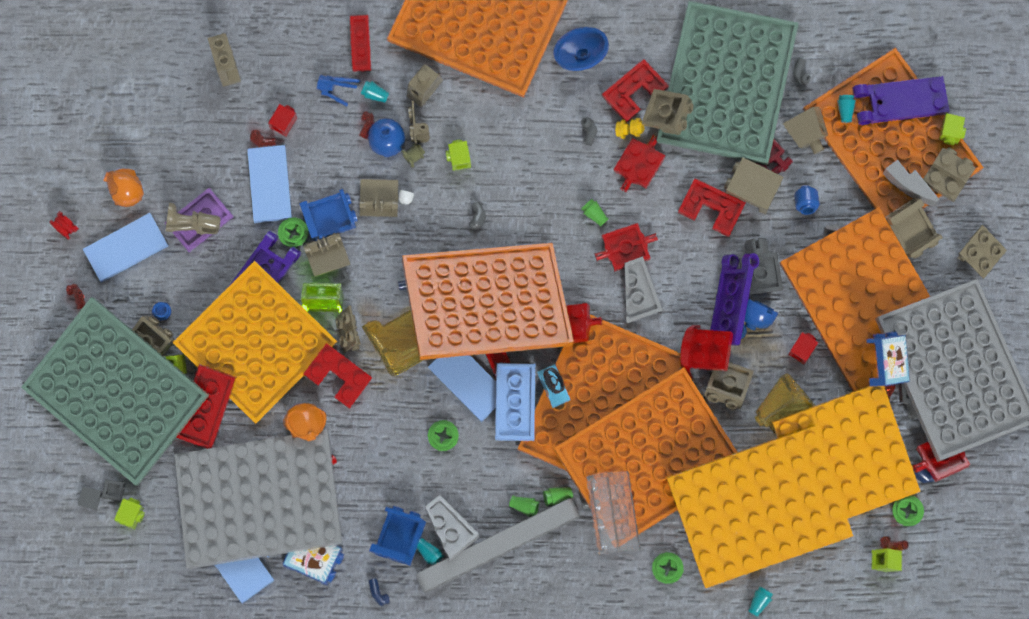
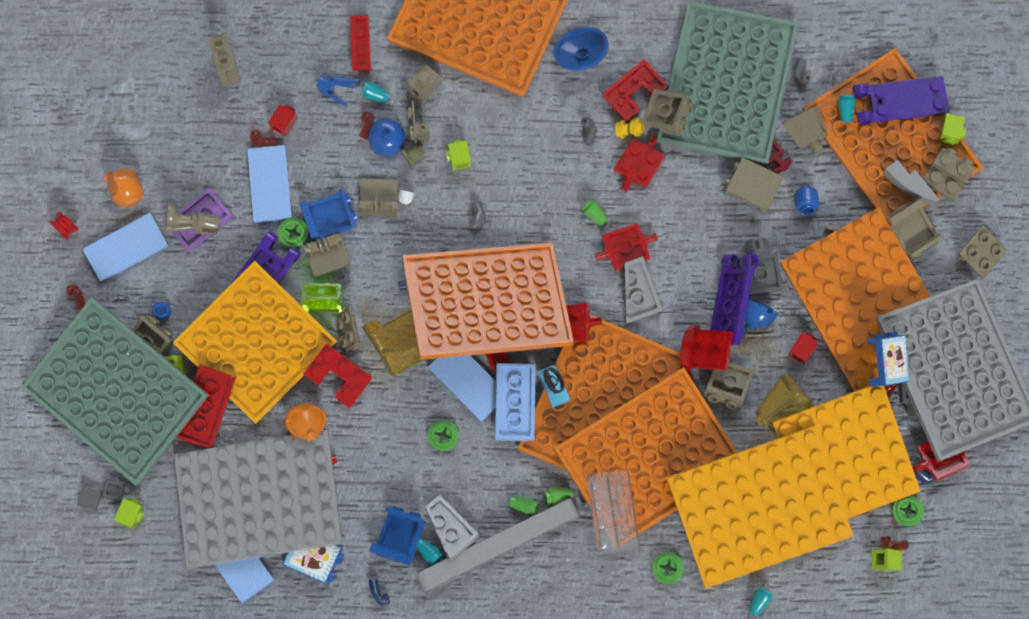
red plate [678,178,746,237] -> none

